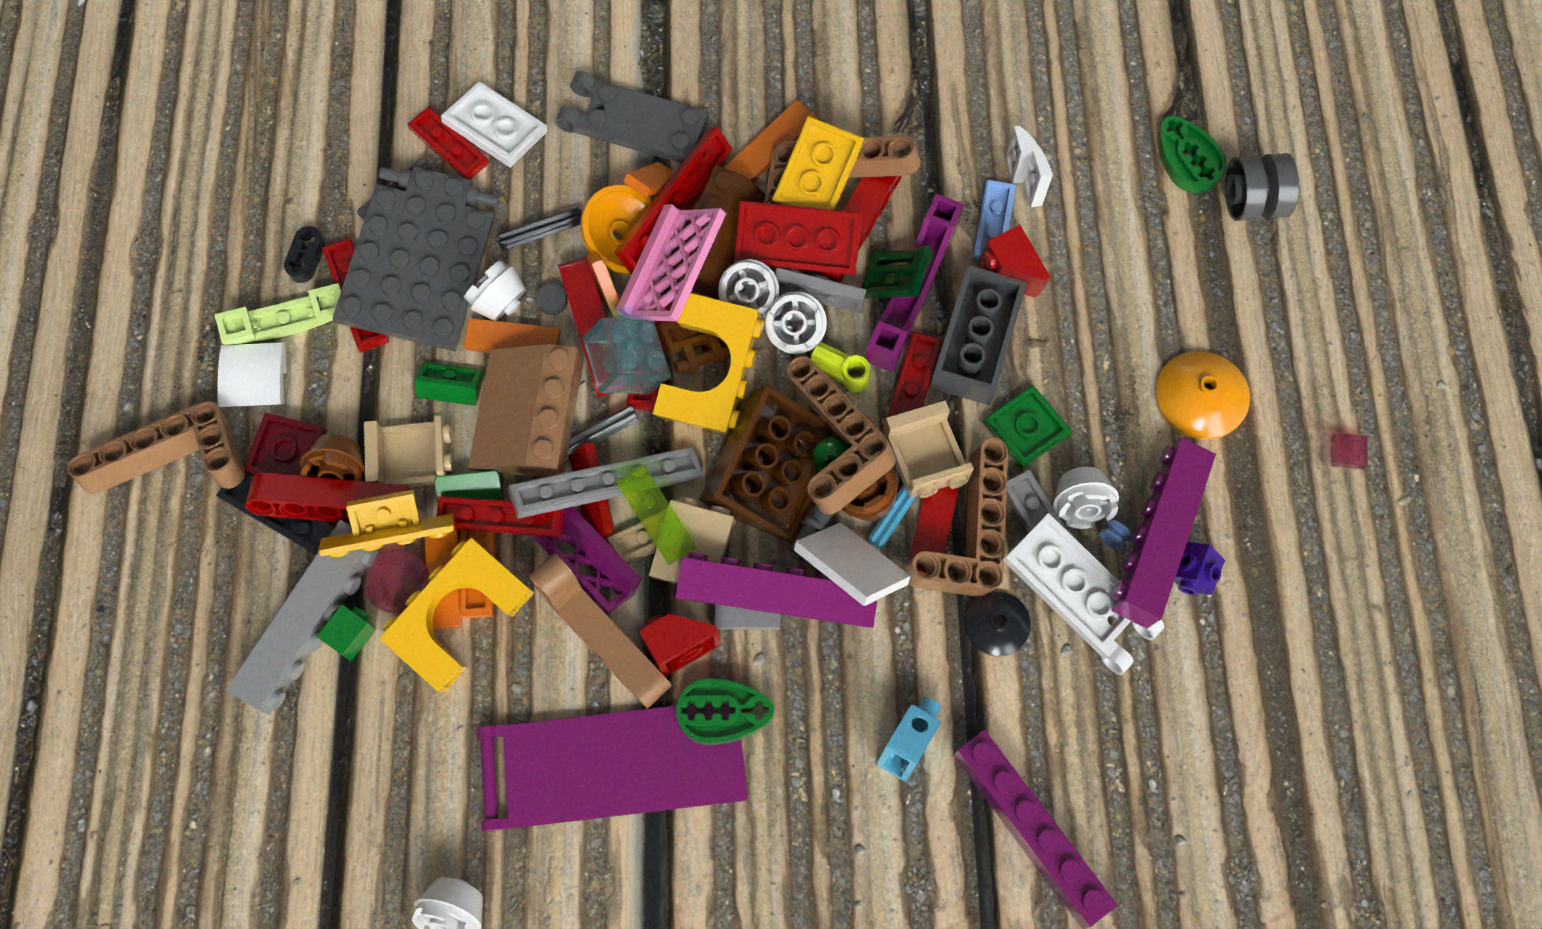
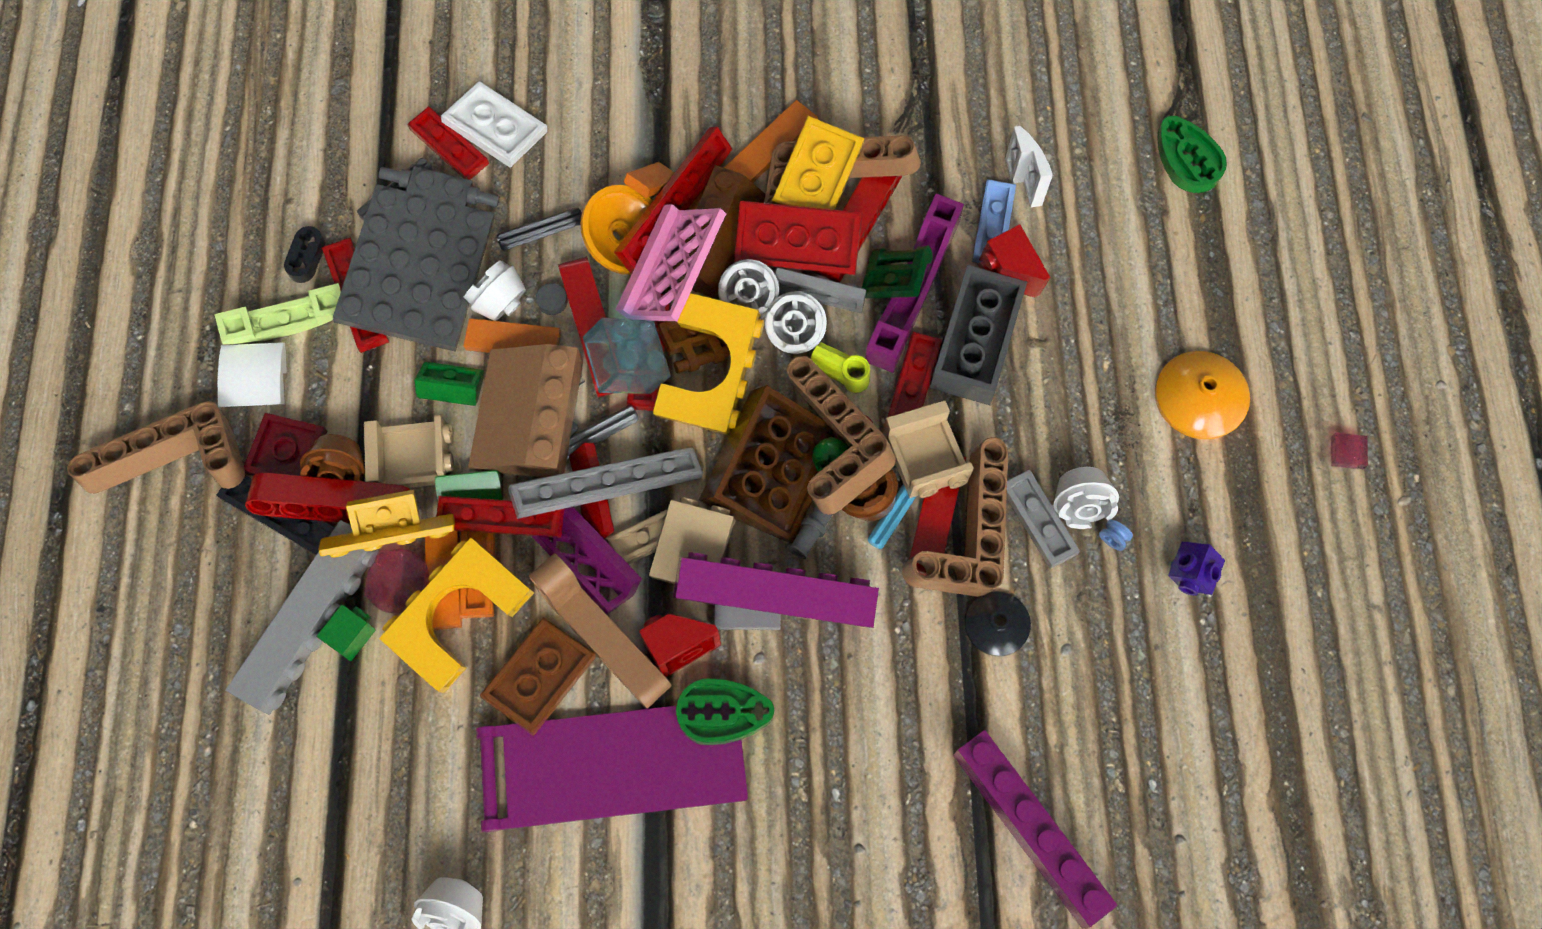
dark grey hinge [555,71,709,163] -> none
orange tile [585,251,622,318] -> none
clear neon green tile [616,464,697,565] -> none
white tile [794,522,911,606] -> none
medium azure torso [876,697,941,783] -> none
green tile [983,385,1073,470] -> none
white hinge [1003,513,1164,675] -> none
magenta brick [1112,437,1216,629] -> none
dark grey wheel [1225,153,1299,221] -> none
none -> dark orange tile [480,617,596,736]

